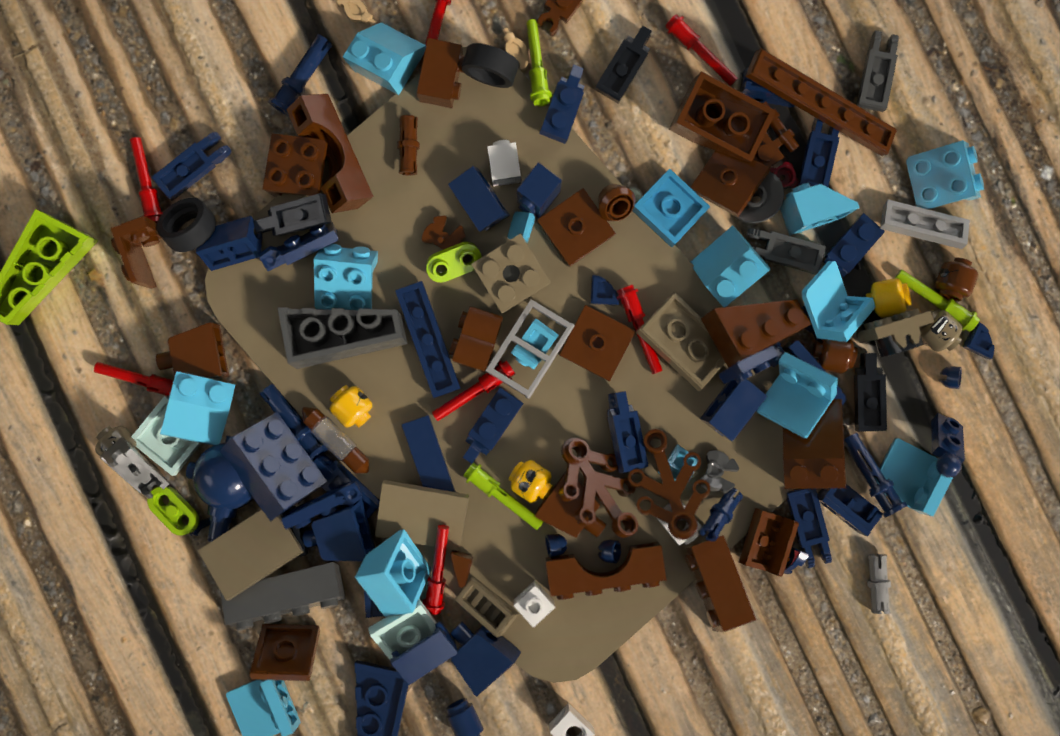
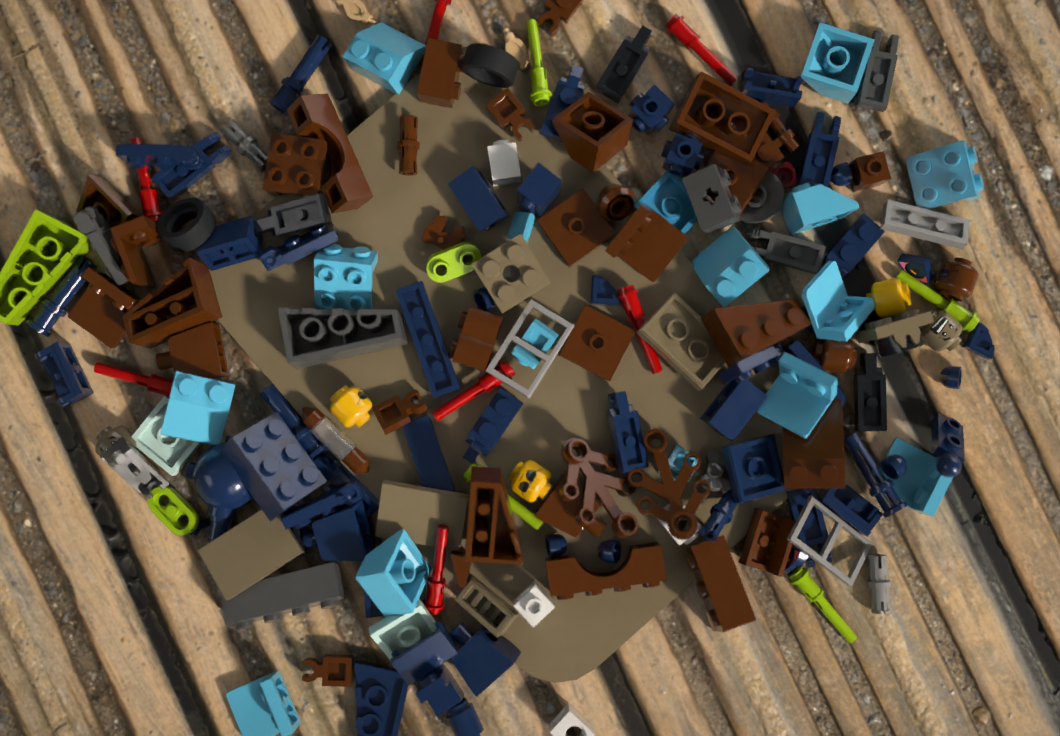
reddish brown plate [250,624,320,681] -> none
reddish brown tile [745,48,897,156] -> none
none -> dark blue pin [26,256,97,337]
none -> dark blue hinge [35,342,94,407]
none -> reddish brown bracket [68,267,141,348]
none -> dark grey hinge [74,206,128,286]
none -> reddish brown slope [76,173,142,227]
none -> dark blue hinge [116,144,204,170]
none -> reddish brown wedge [123,258,222,349]
none -> dark grey pin [221,119,268,172]
none -> reddish brown plate [302,654,353,687]
none -> reddish brown plate [372,390,427,435]
none -> dark blue brick [415,663,464,717]
none -> reddish brown wedge [465,466,523,565]
none -> dark blue hinge [473,287,496,311]
none -> reddish brown plate [485,87,534,142]
none -> reddish brown slope [552,92,633,173]
none -> reddish brown bracket [605,203,688,282]
none -> dark blue brick [629,84,675,136]
none -> dark blue brick [661,133,704,177]
none -> dark grey brick [682,164,742,234]
none -> dark blue plate [722,434,787,503]
none -> light grey window [787,495,872,587]
none -> lime pin [788,565,857,643]
none -> medium azure slope [801,22,875,104]
none -> dark blue hinge [831,162,853,186]
none -> reddish brown brick [849,151,891,192]
none -> dark blue hinge [880,454,907,480]
none -> dark blue tile [898,253,933,284]

